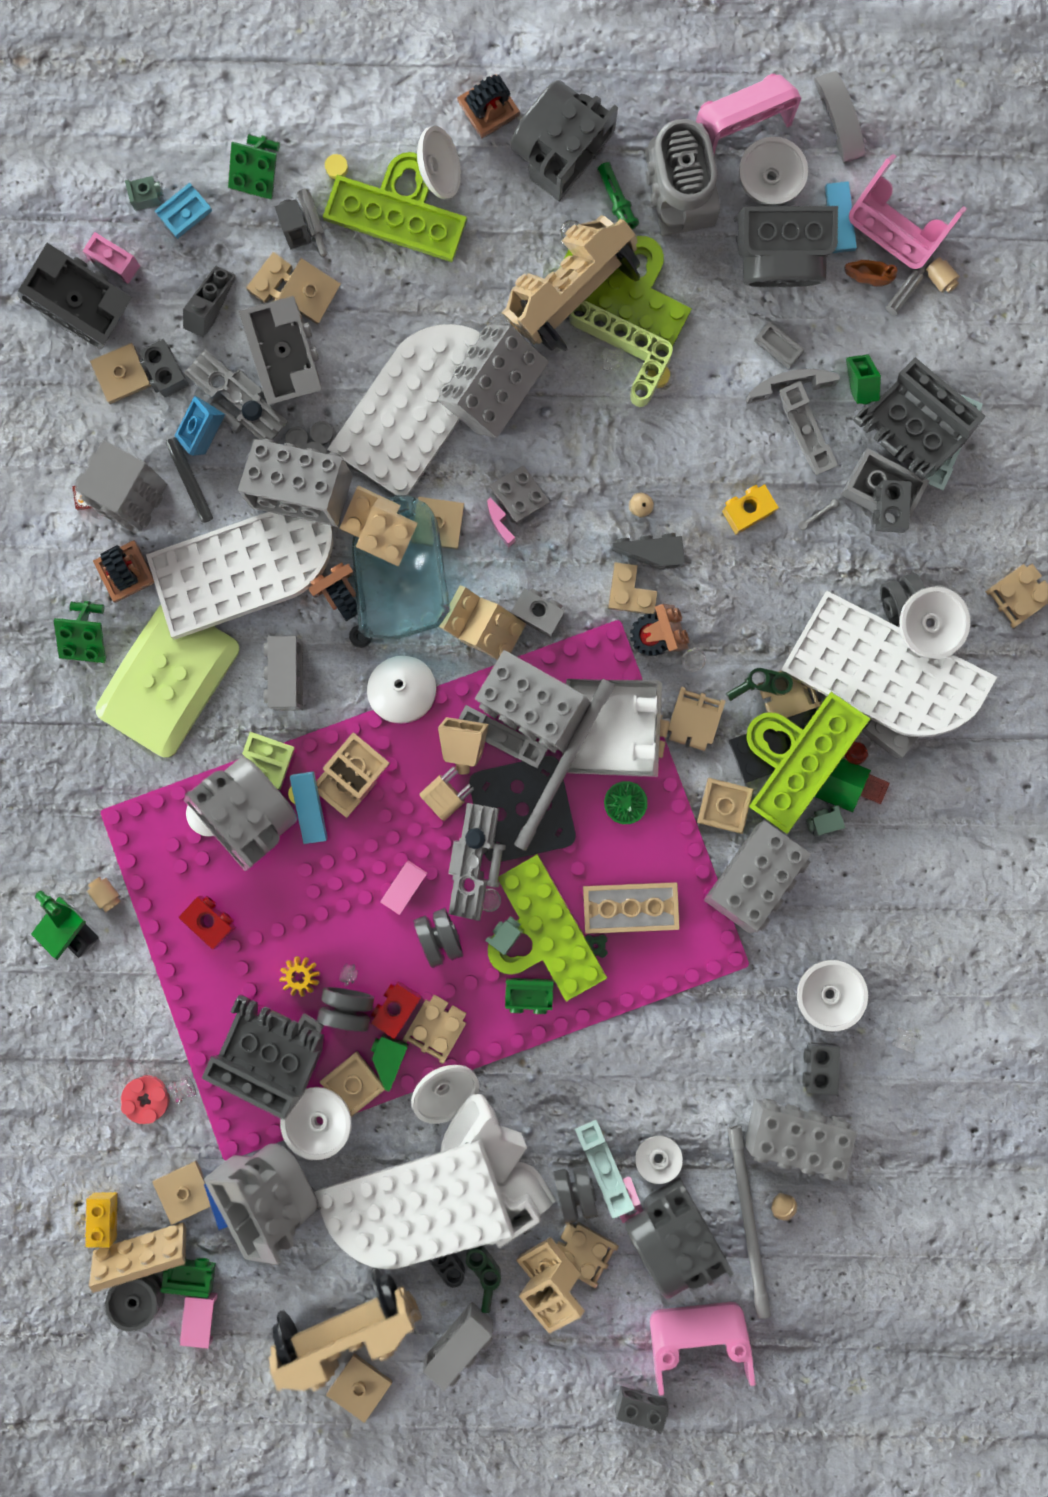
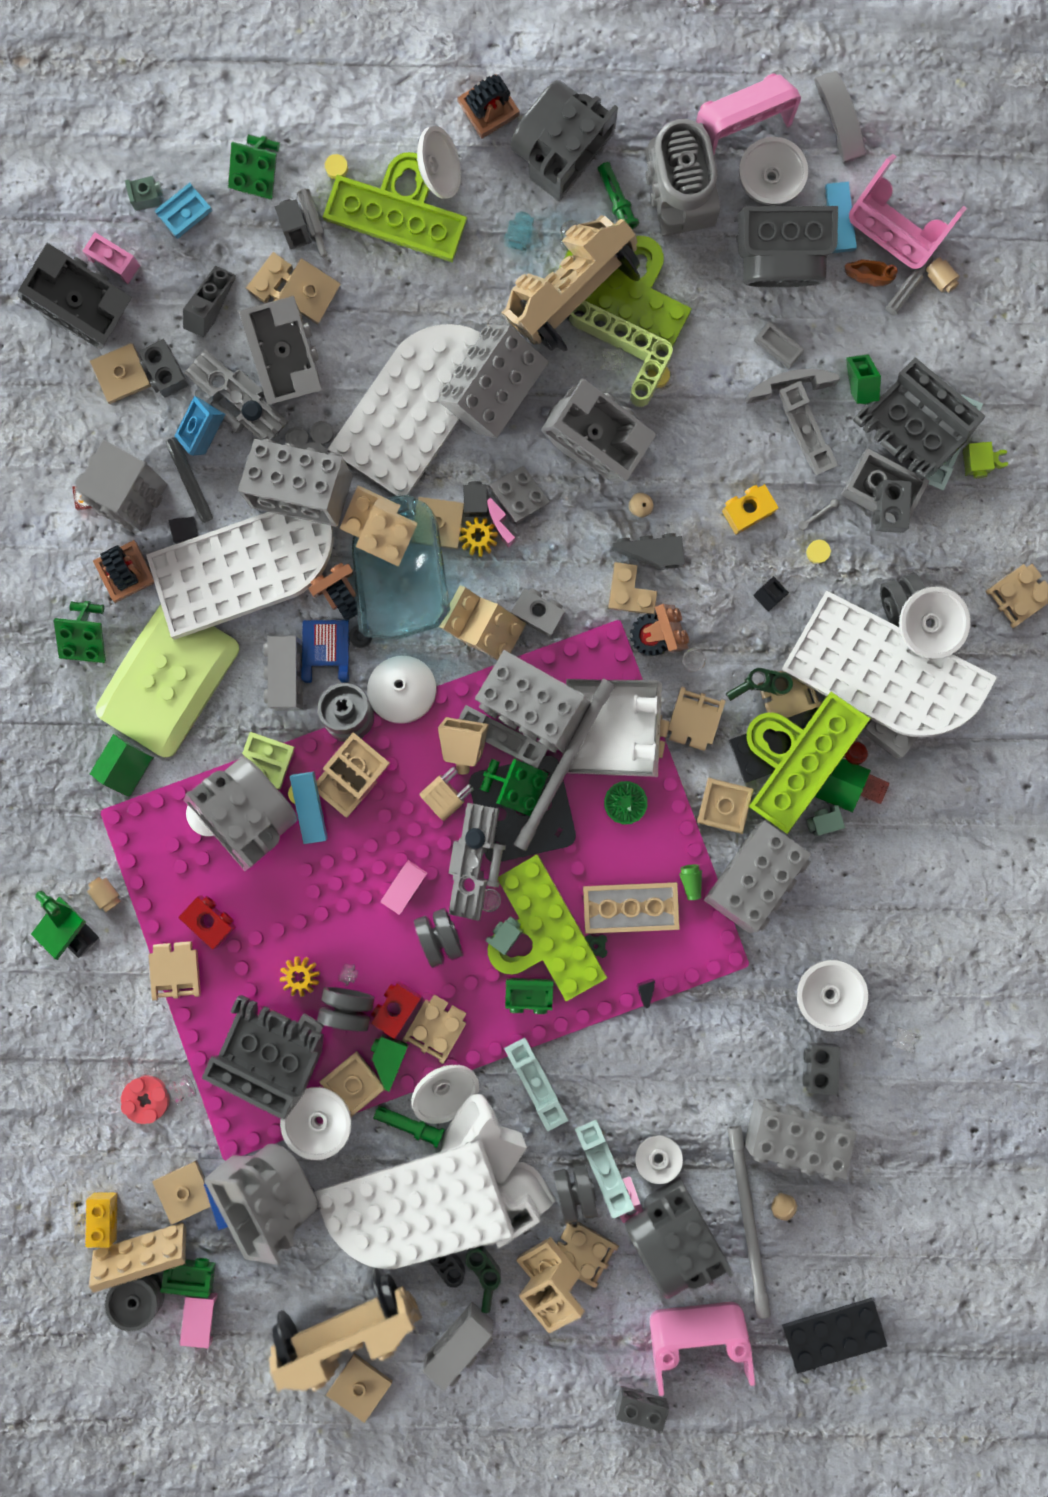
none -> green slope [90,734,154,797]
none -> tan plate [148,941,201,1001]
none -> black slope [168,517,198,544]
none -> blue flag [301,620,349,683]
none -> dark grey wheel [317,683,374,742]
none -> green pin [373,1105,445,1149]
none -> yellow gear [459,517,498,557]
none -> dark grey brick [463,481,488,517]
none -> green plate [480,759,549,816]
none -> clear light blue brick [504,211,534,252]
none -> light aqua slope [504,1037,568,1132]
none -> light grey brick [541,378,656,482]
none -> black slope [637,979,655,1009]
none -> bright green cone [679,864,702,900]
none -> black slope [753,576,789,611]
none -> black plate [782,1298,888,1374]
none -> light yellow tile [806,540,831,564]
none -> lime brick [962,442,1008,479]

